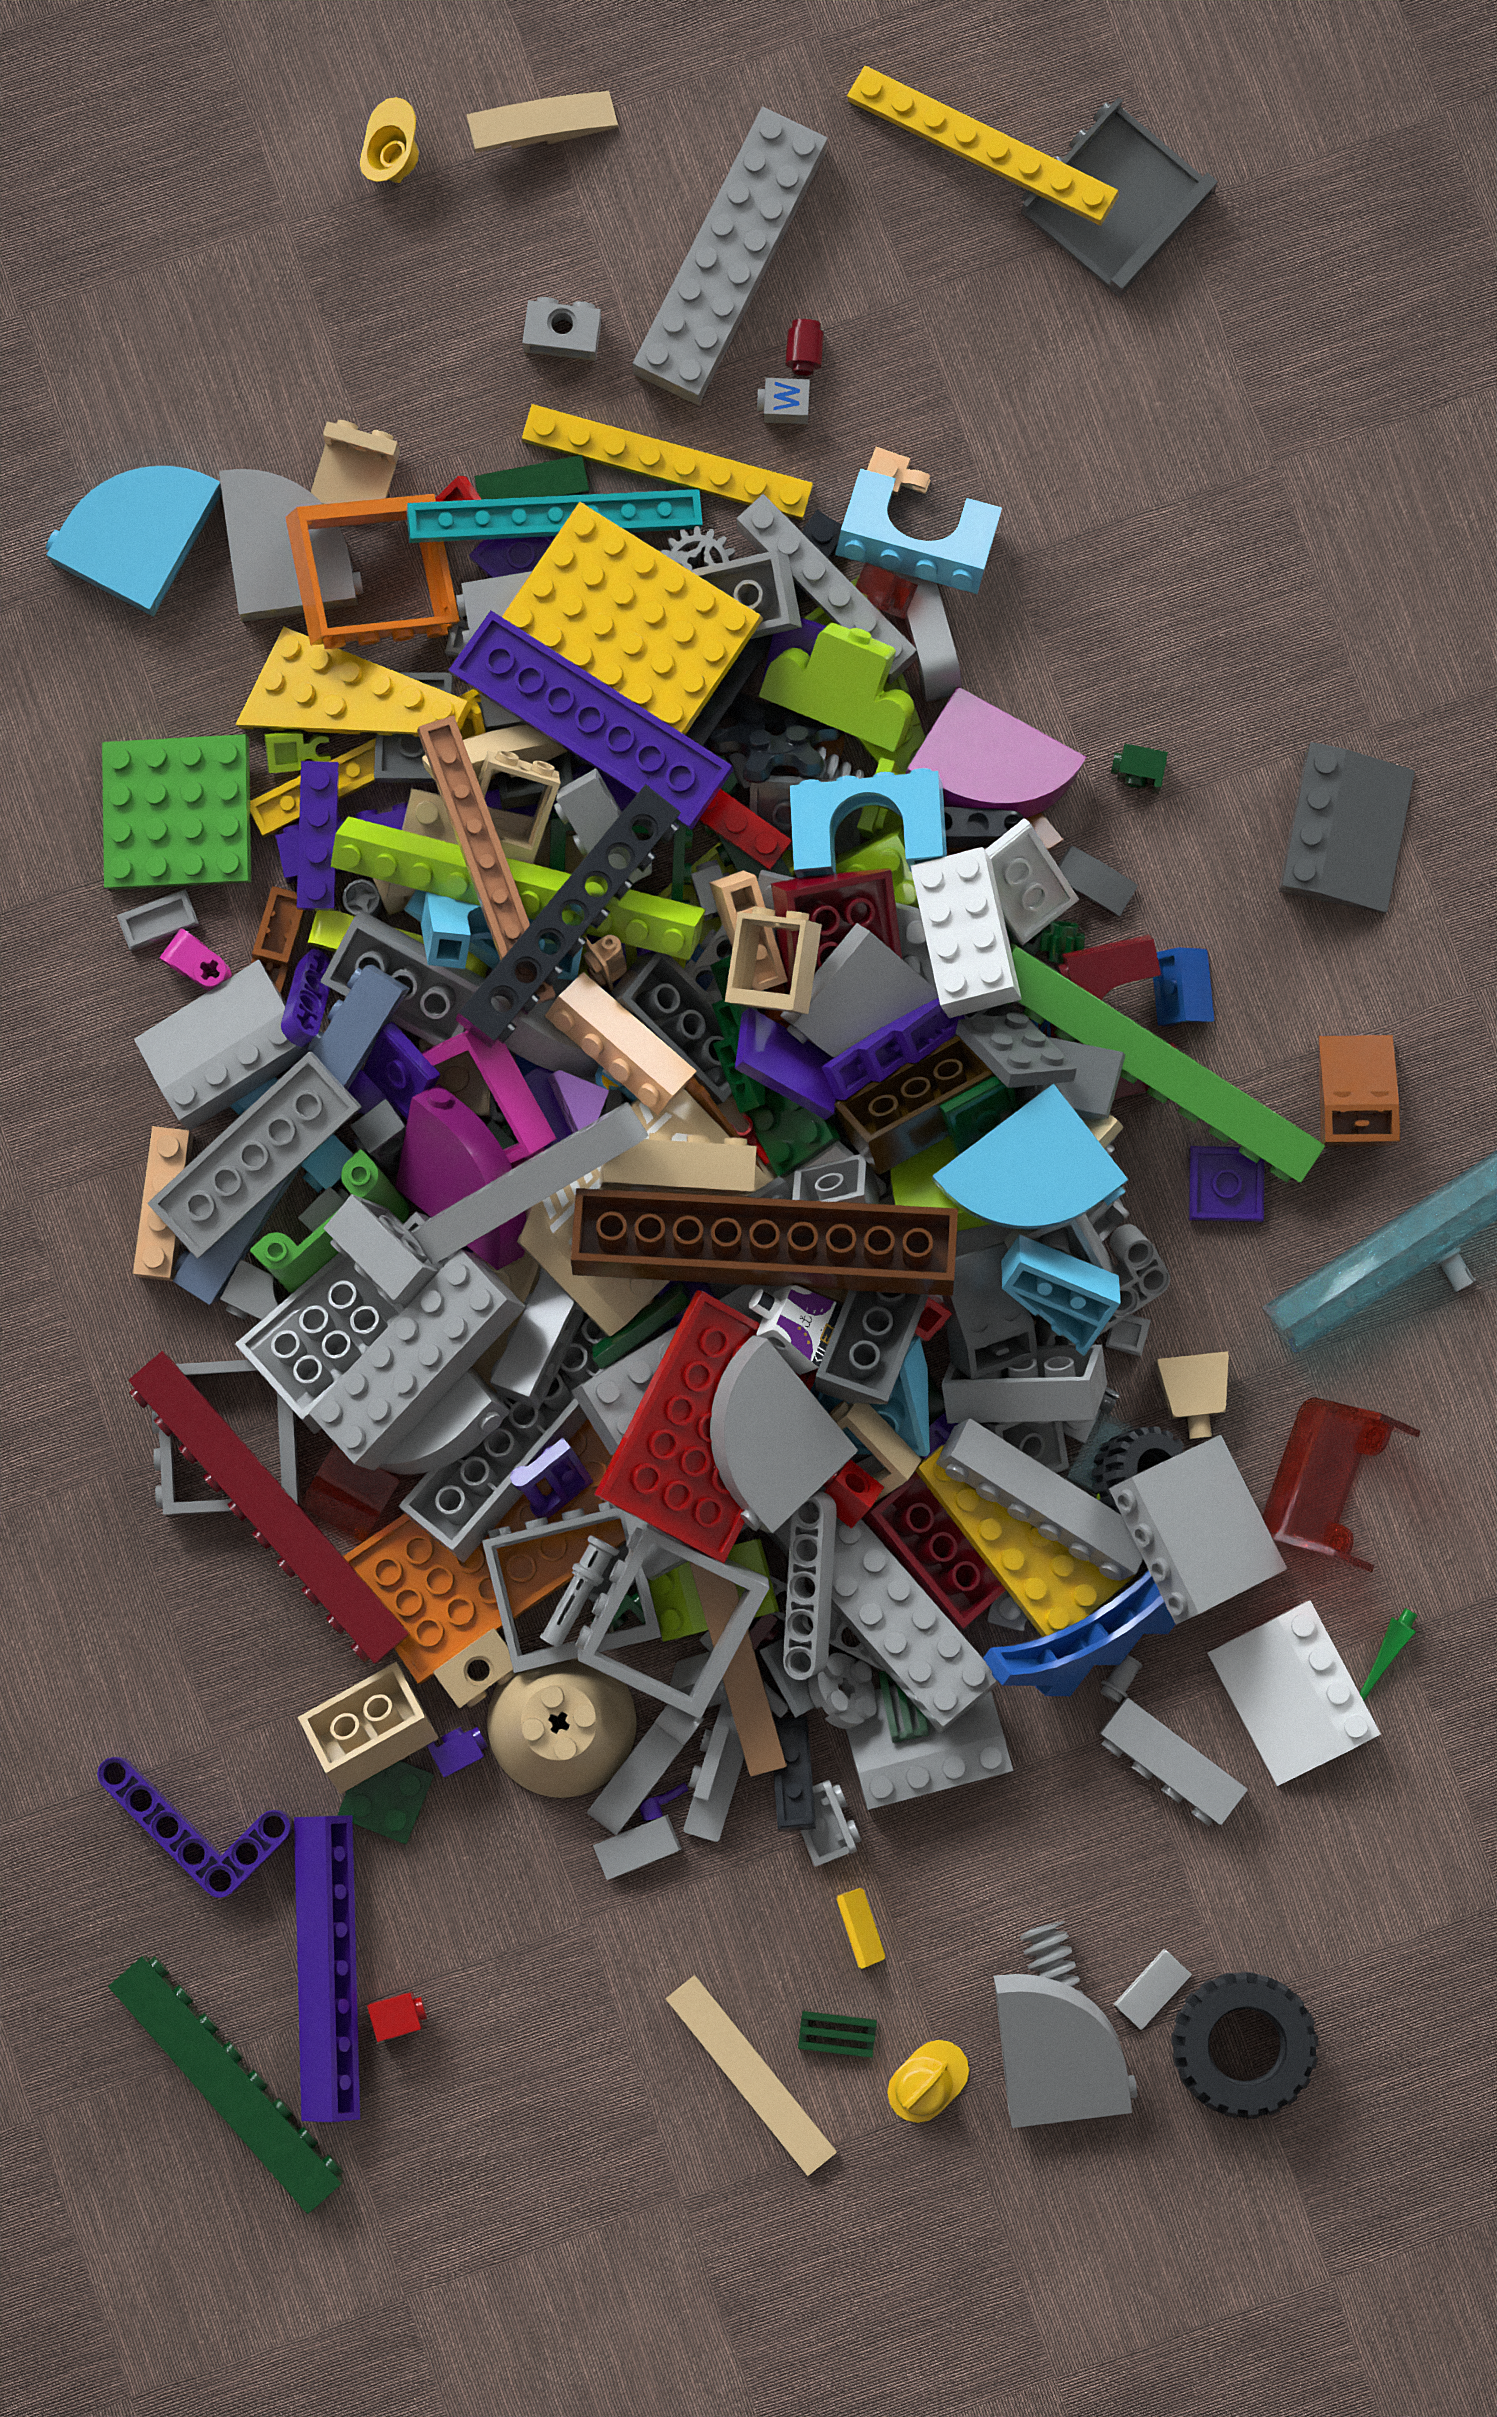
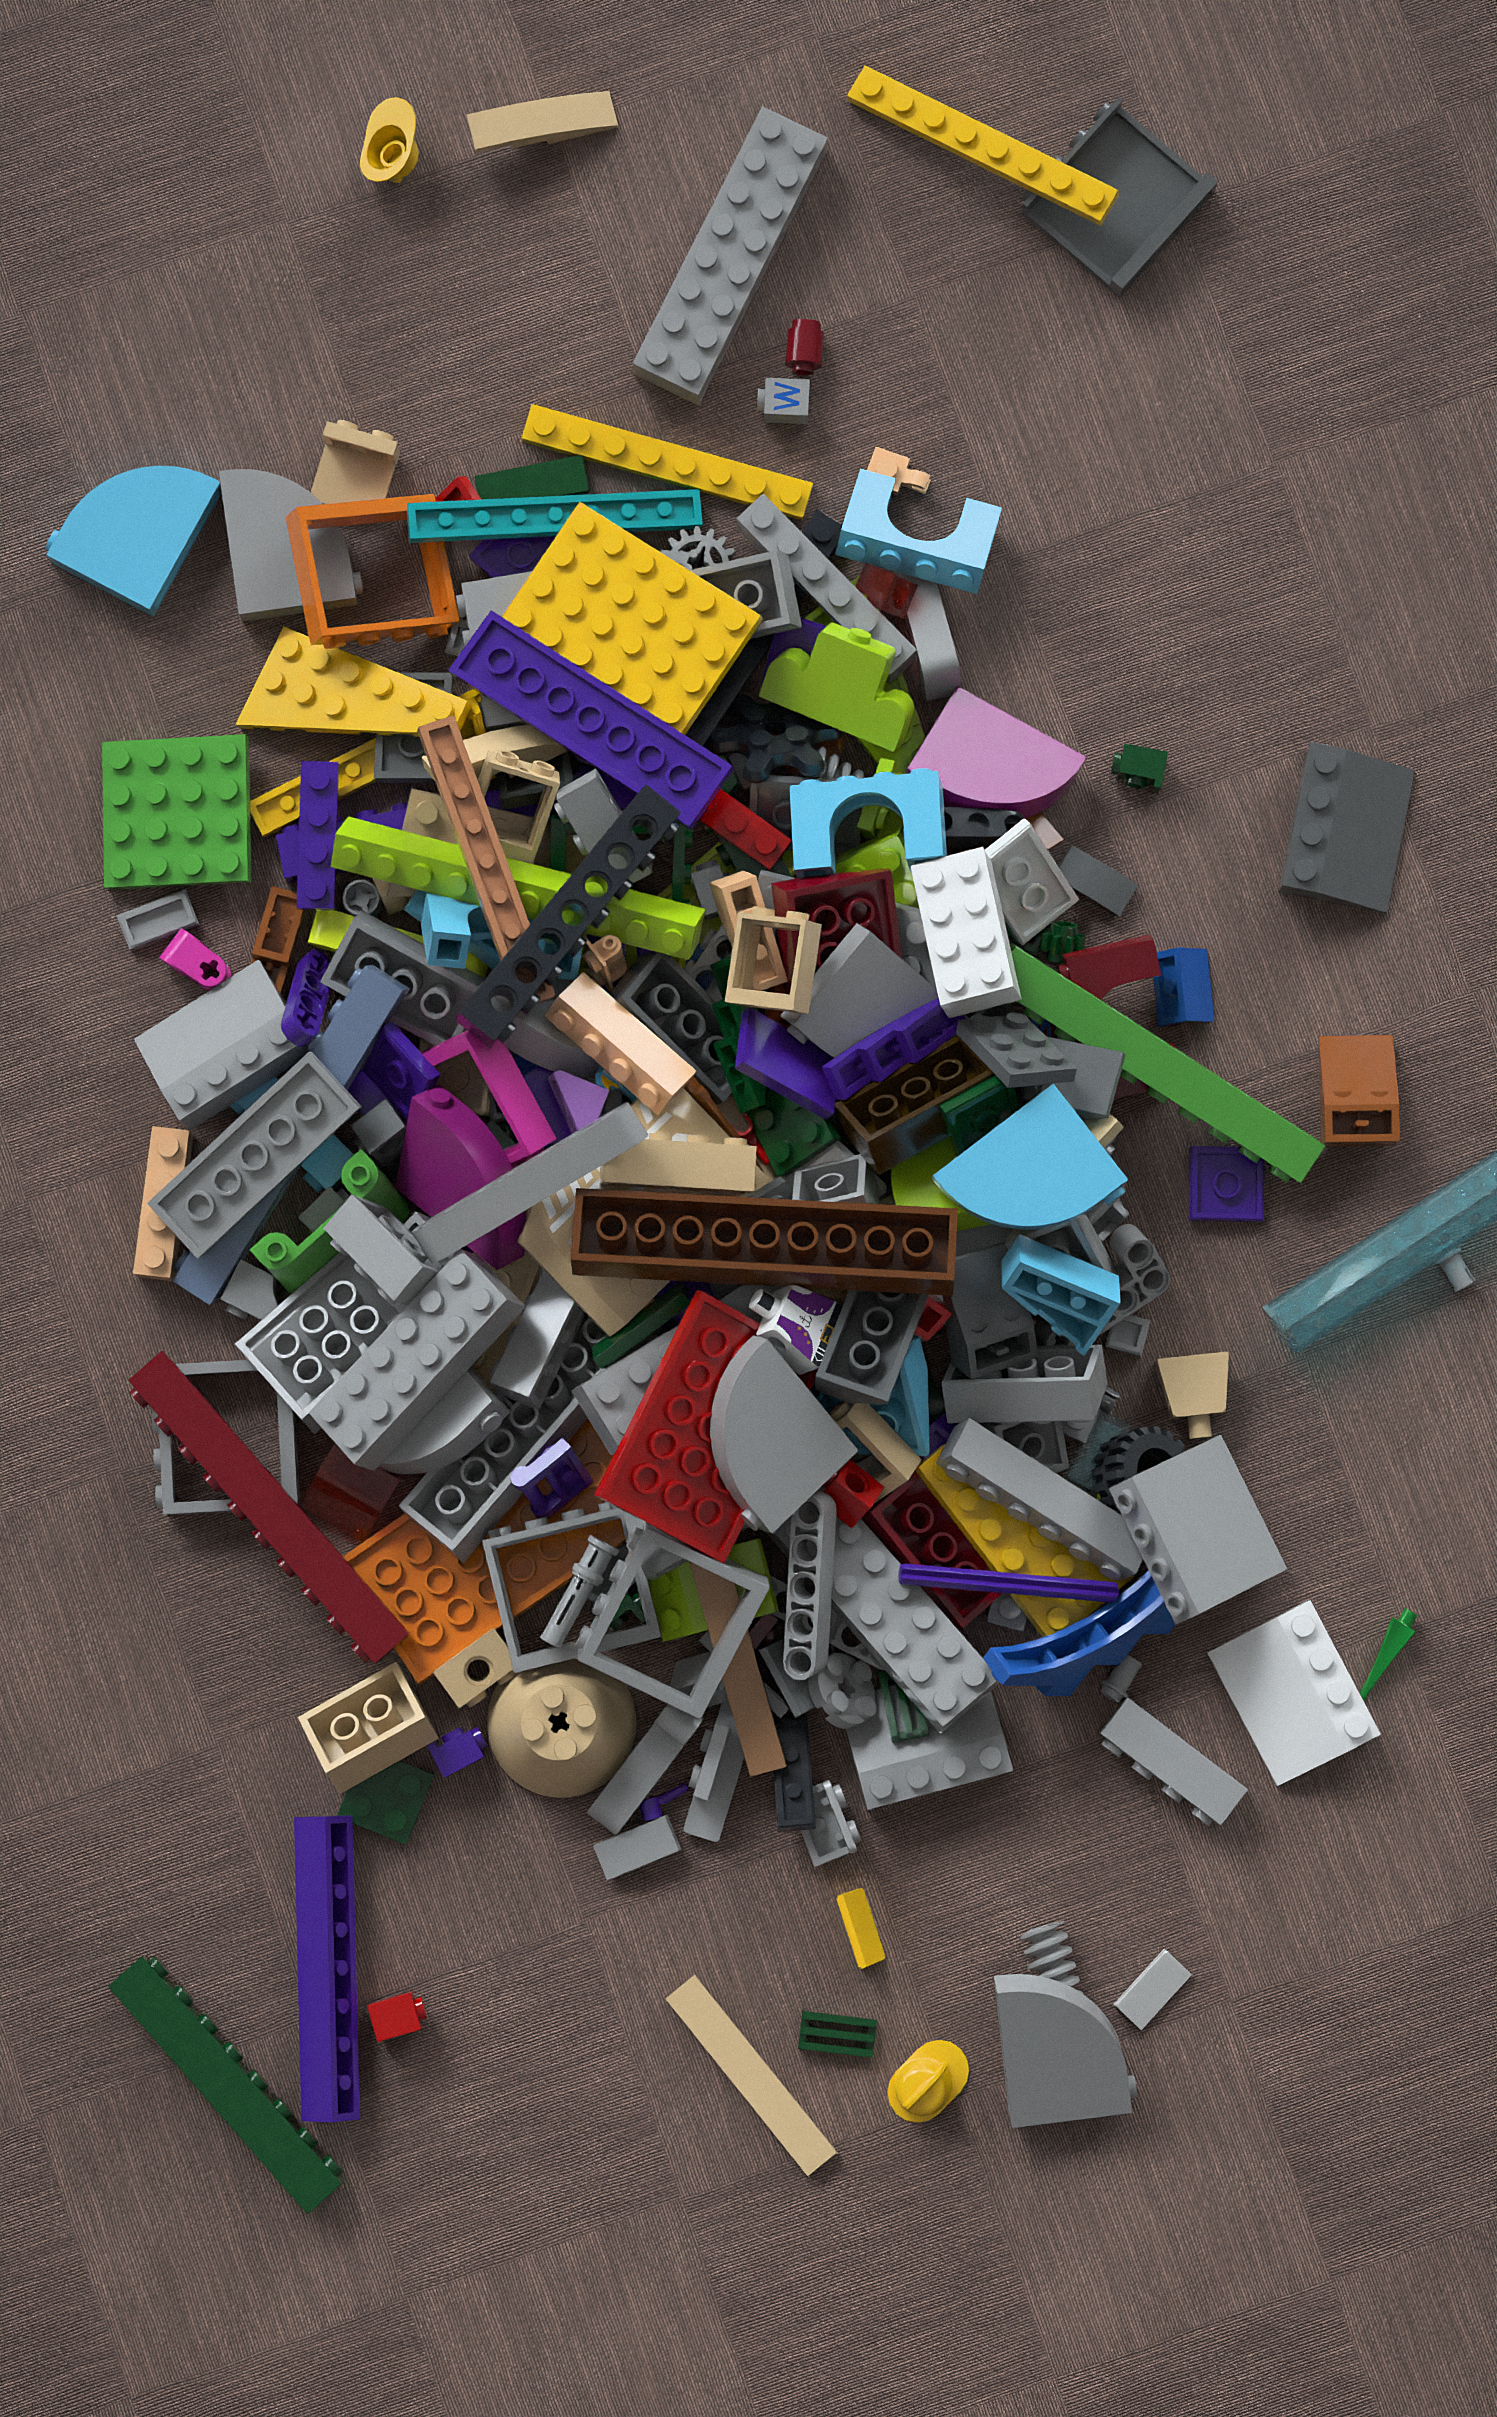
dark purple beam [97,1757,293,1898] -> none
lime plate [265,731,331,773] -> none
light grey brick [522,297,602,361] -> none
black tyre [1171,1971,1319,2119] -> none
clear red windscreen [1262,1397,1421,1572] -> none
none -> dark purple axle [898,1564,1119,1603]

